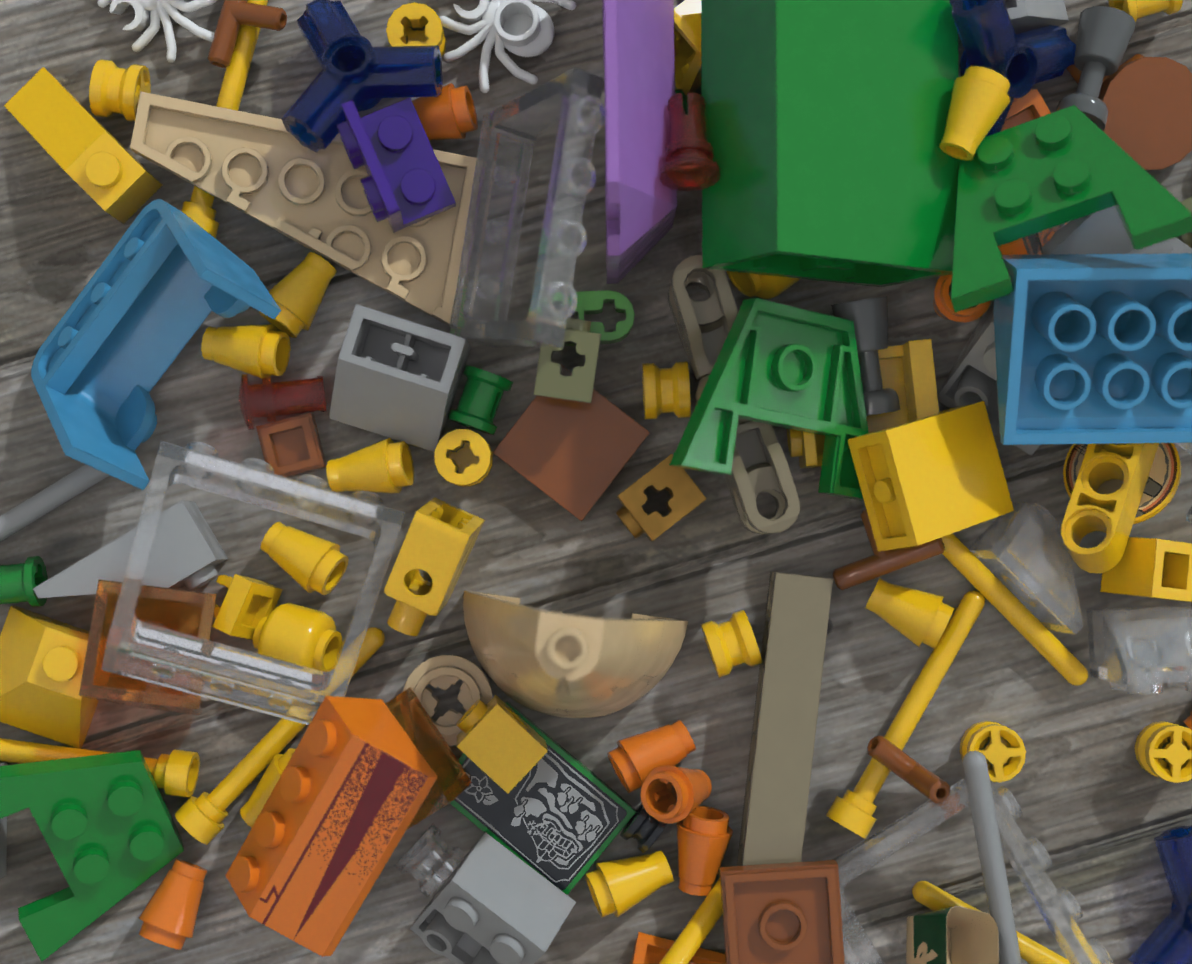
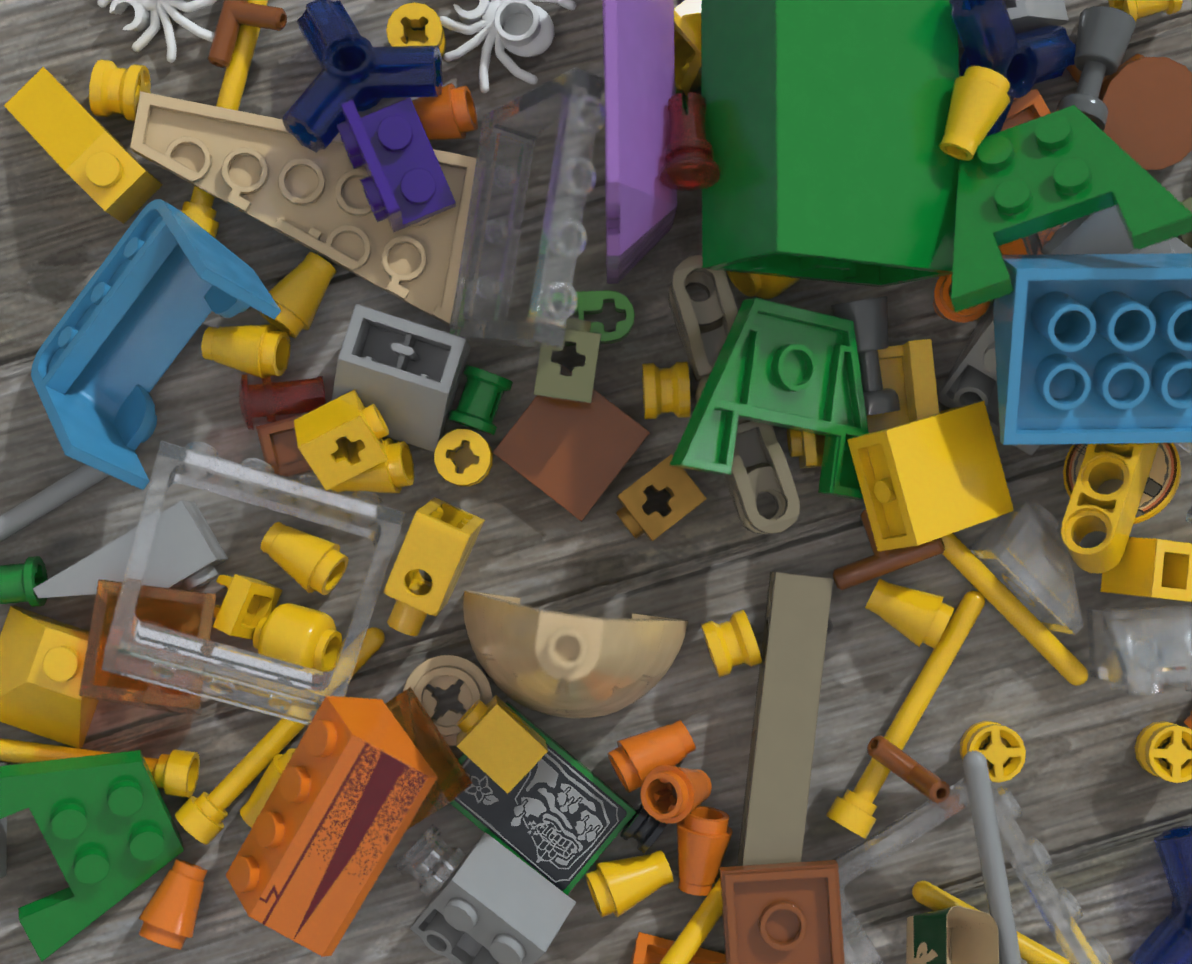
none -> yellow brick [294,389,390,491]

